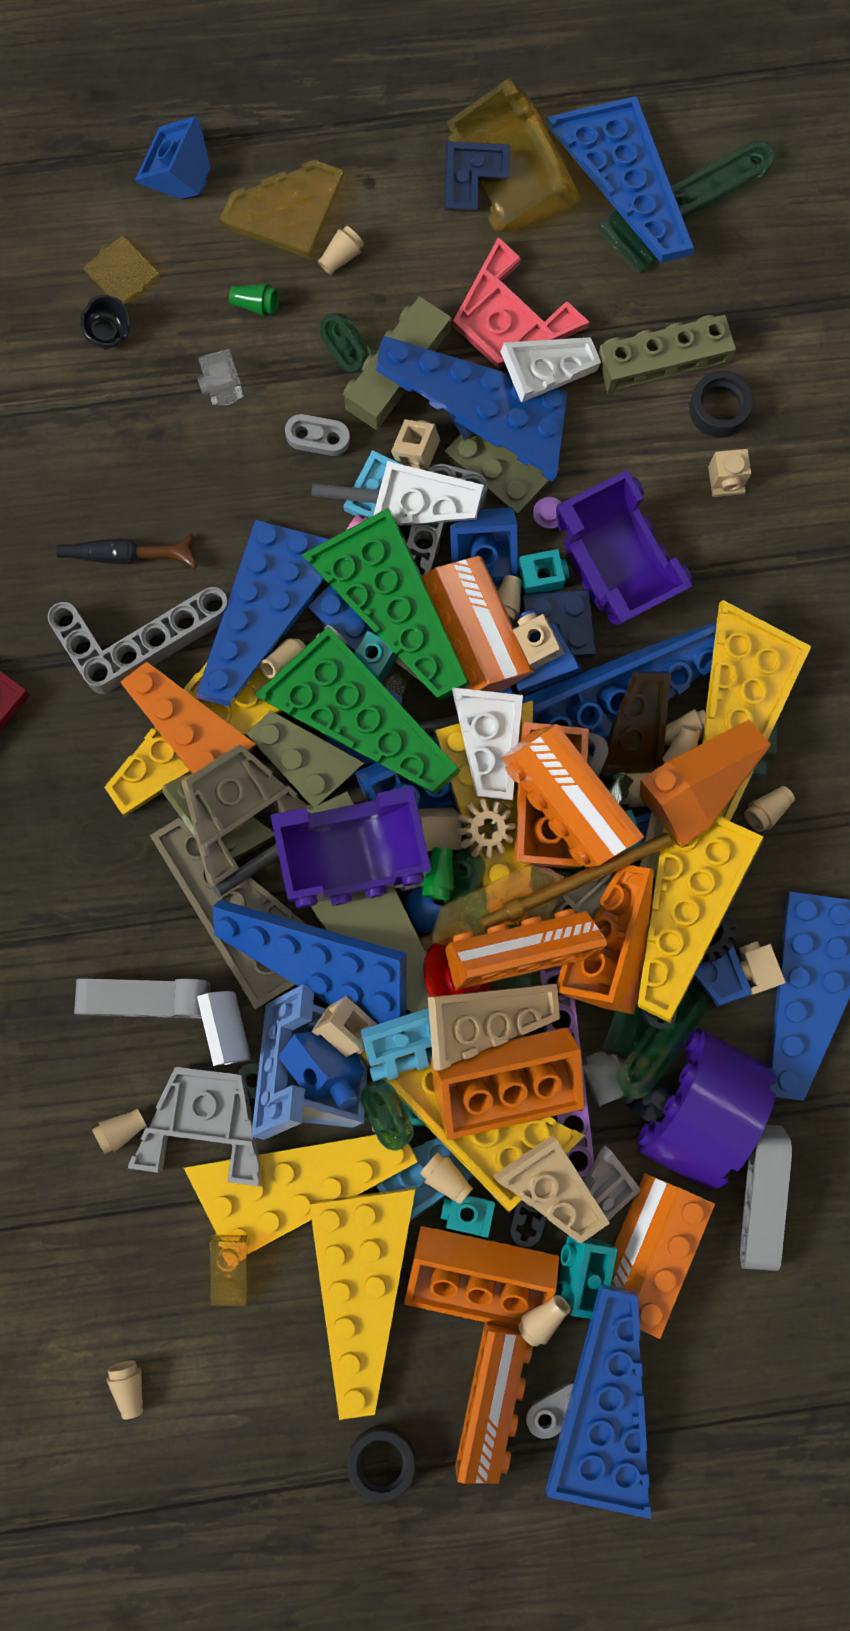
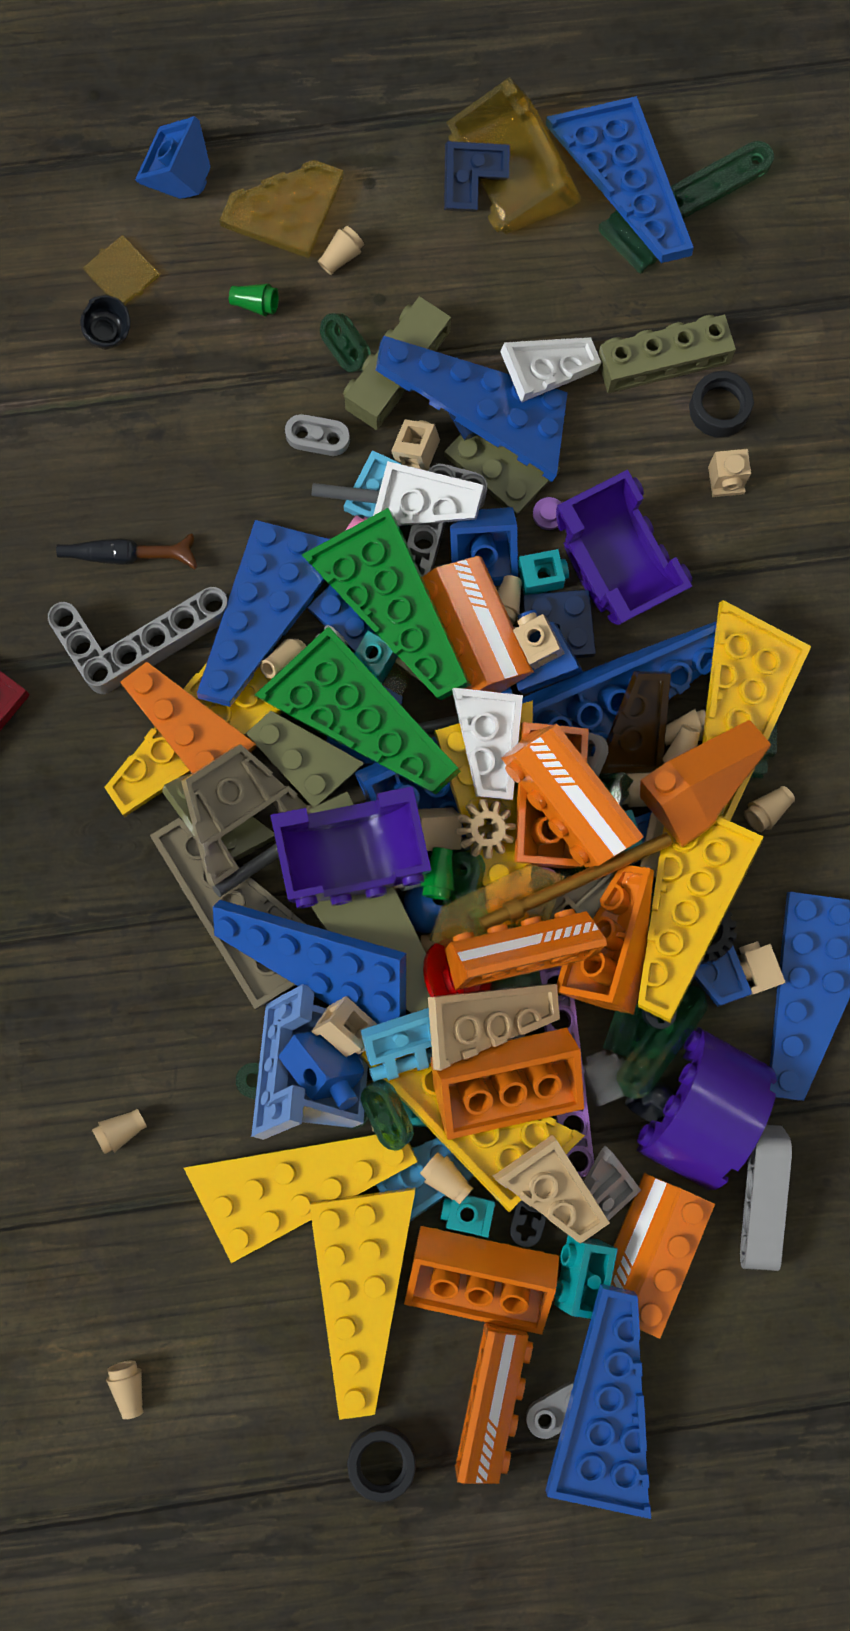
light grey beam [74,979,211,1018] -> none
light grey wing [128,1067,263,1186] -> none
clear brick [197,349,243,406] -> none
white slope [197,991,251,1066] -> none
clear yellow plate [210,1235,248,1306] -> none
coral wing [453,237,589,369] -> none
tan cone [518,1295,570,1347] -> none

